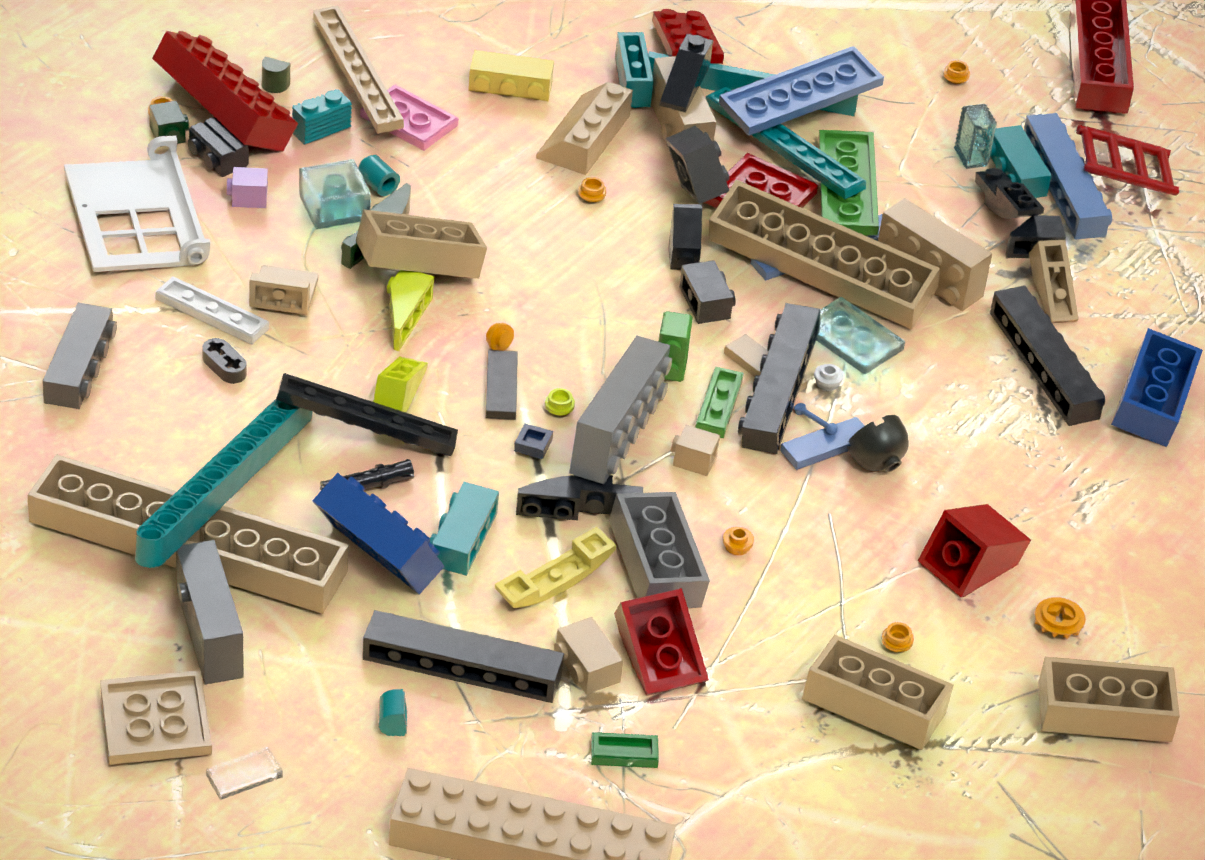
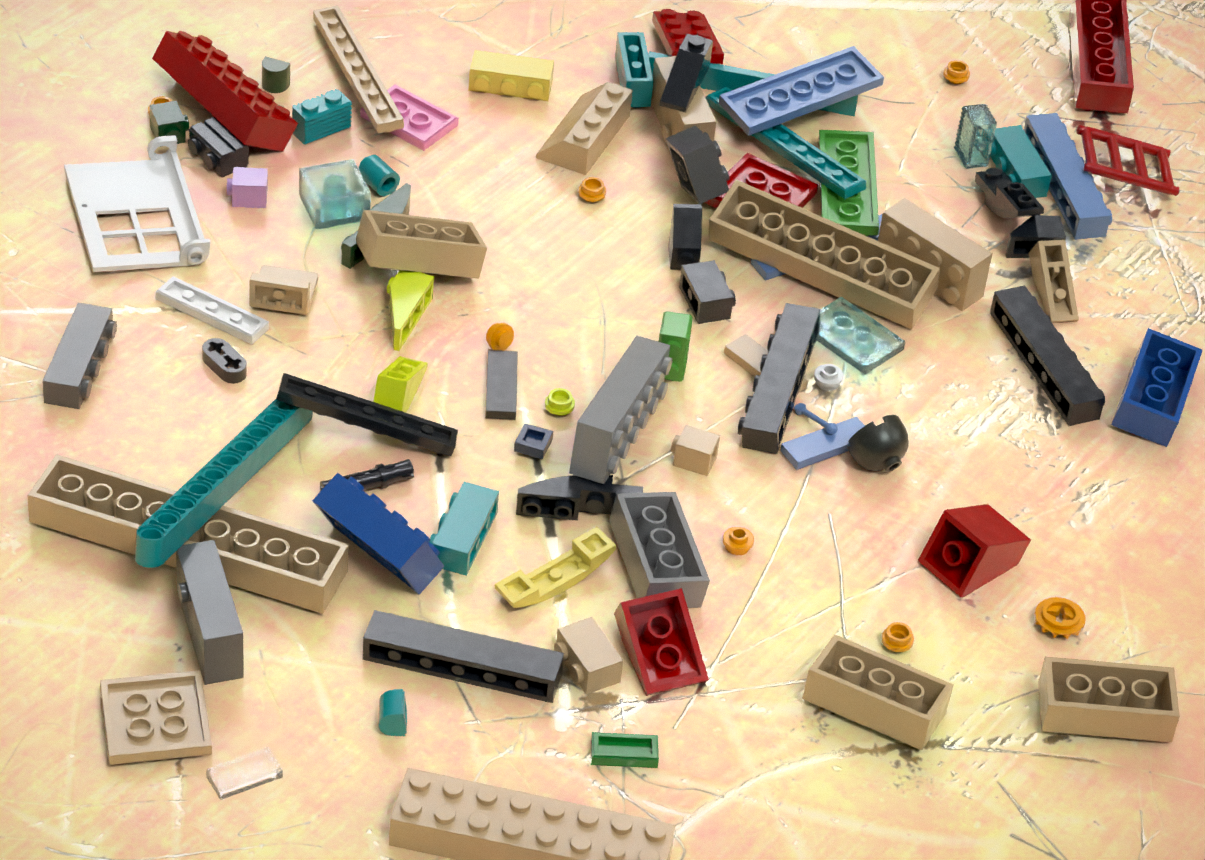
bright green tile [695,366,744,438] -> none

